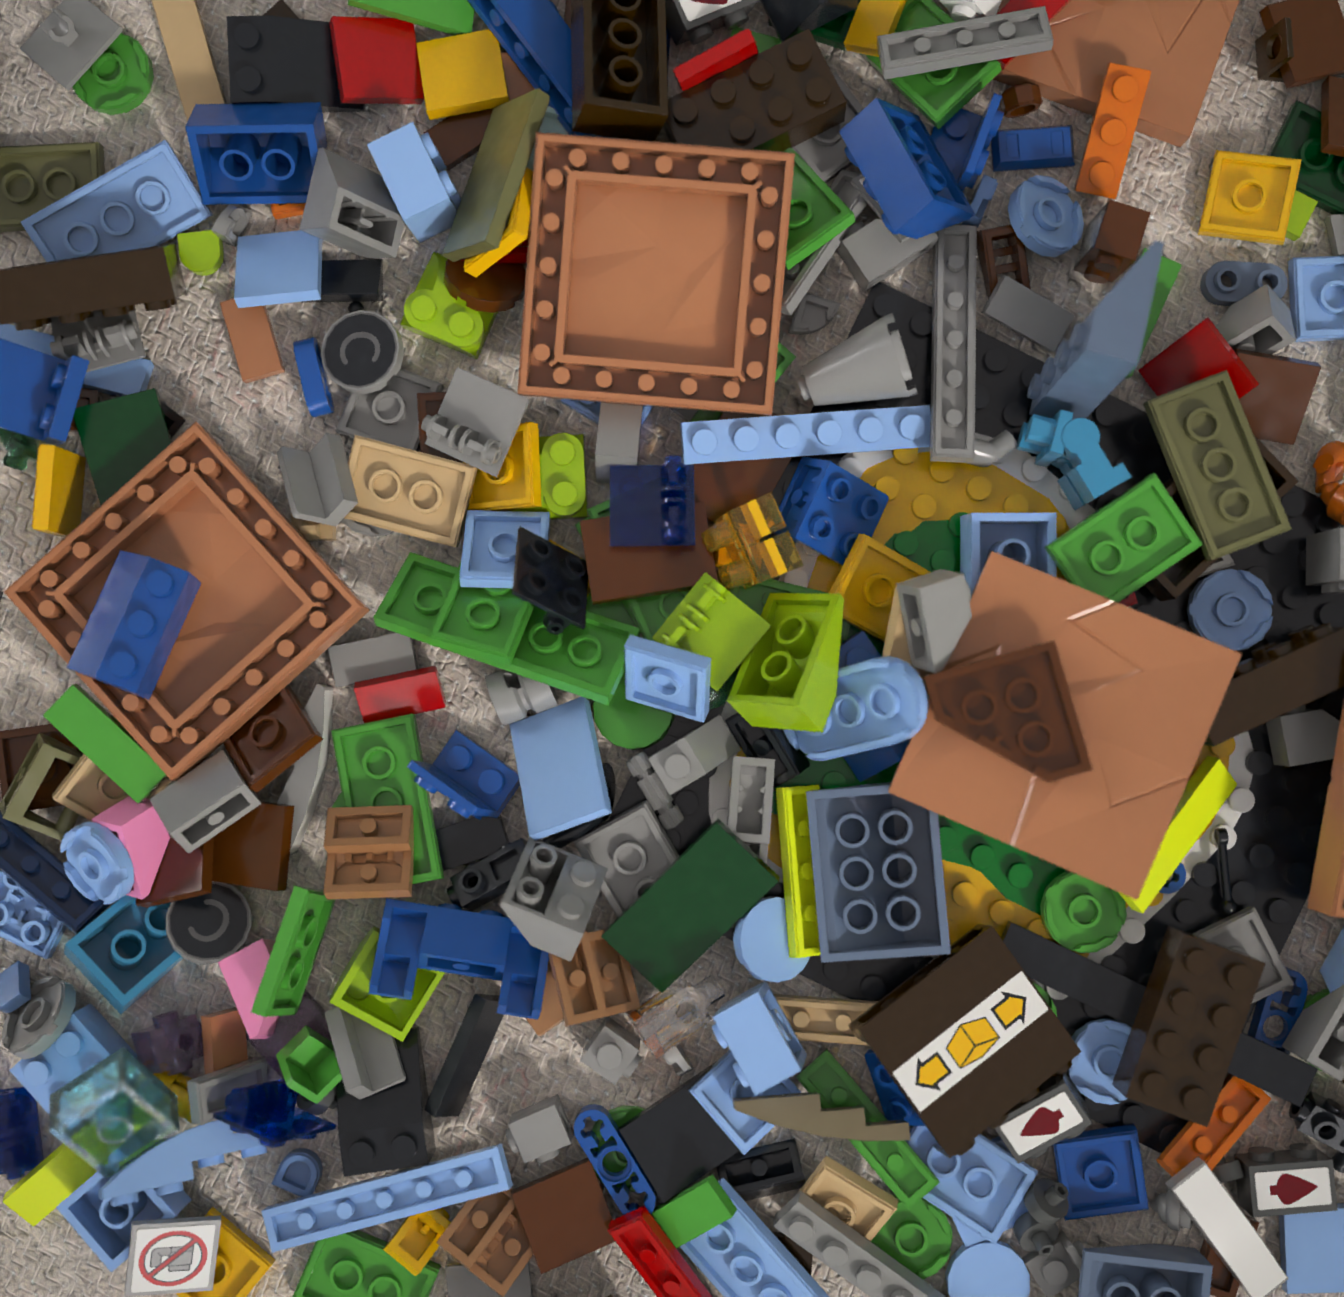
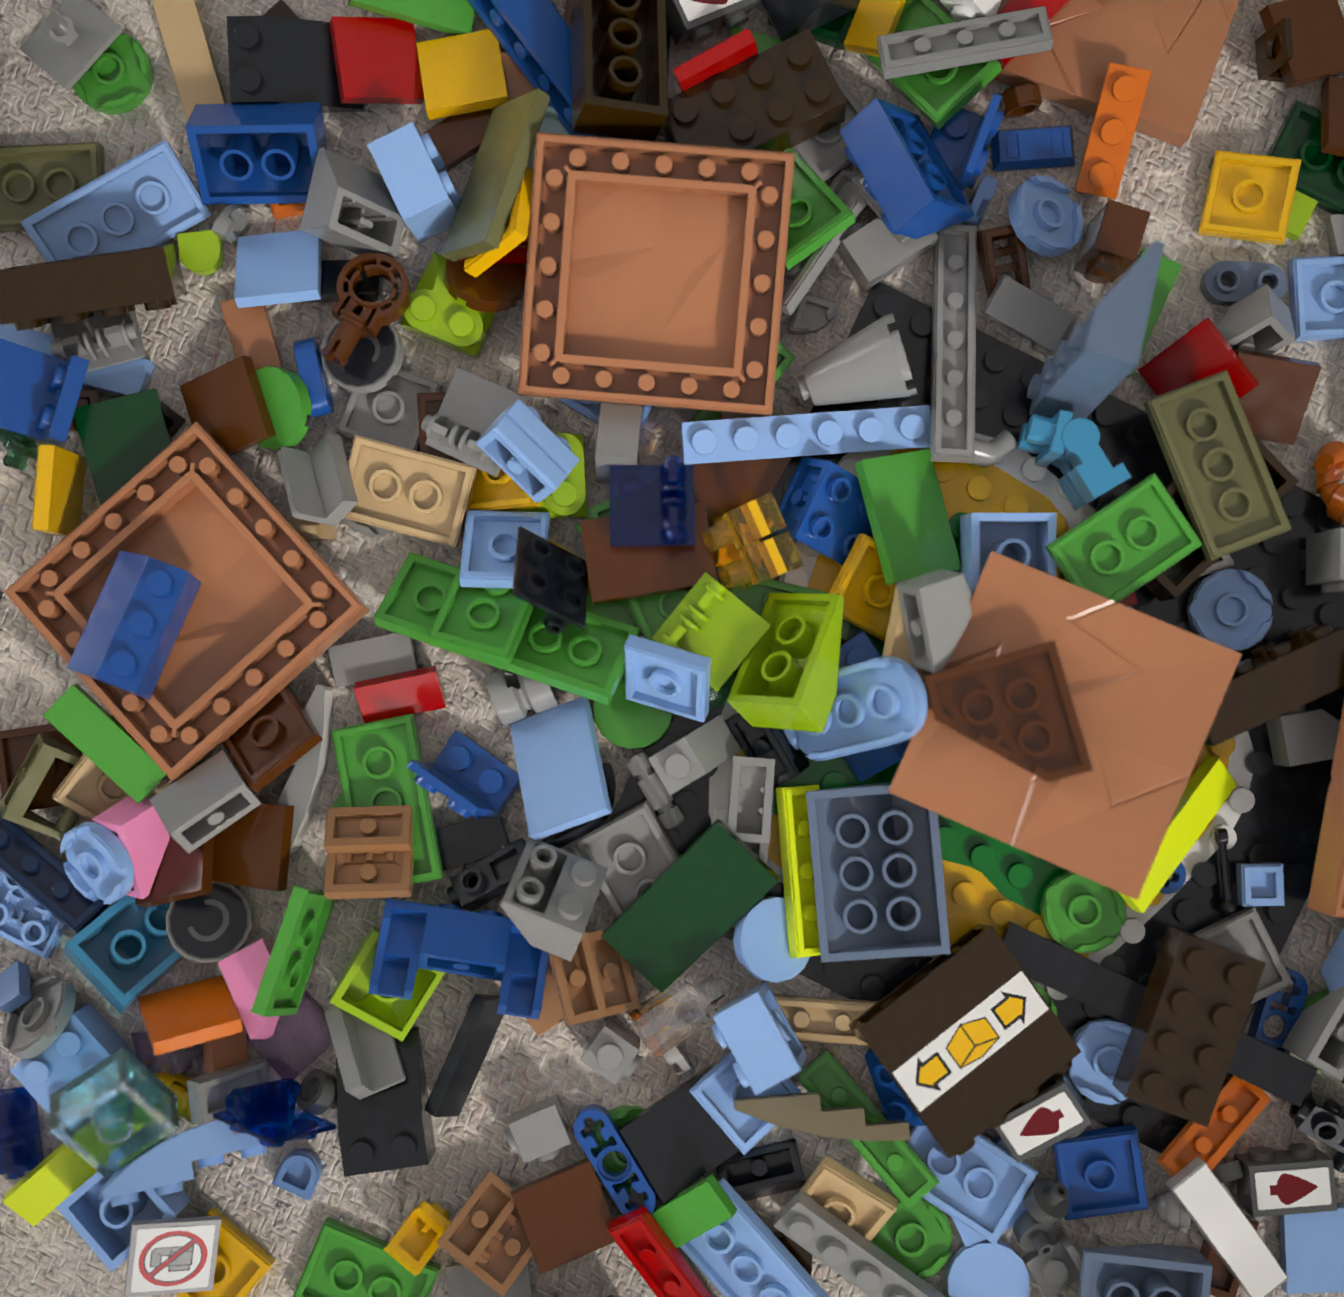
light blue plate [261,1143,513,1253] -> none
bright green panel [276,1025,342,1104] -> none
none -> orange tile [137,975,243,1056]
none -> reddish brown tile [180,356,276,456]
none -> bright green tile [256,366,312,450]
none -> reddish brown pin [321,253,411,367]
none -> light blue brick [475,399,580,503]
none -> bright green tile [854,449,962,586]
none -> light blue tile [1236,862,1285,907]

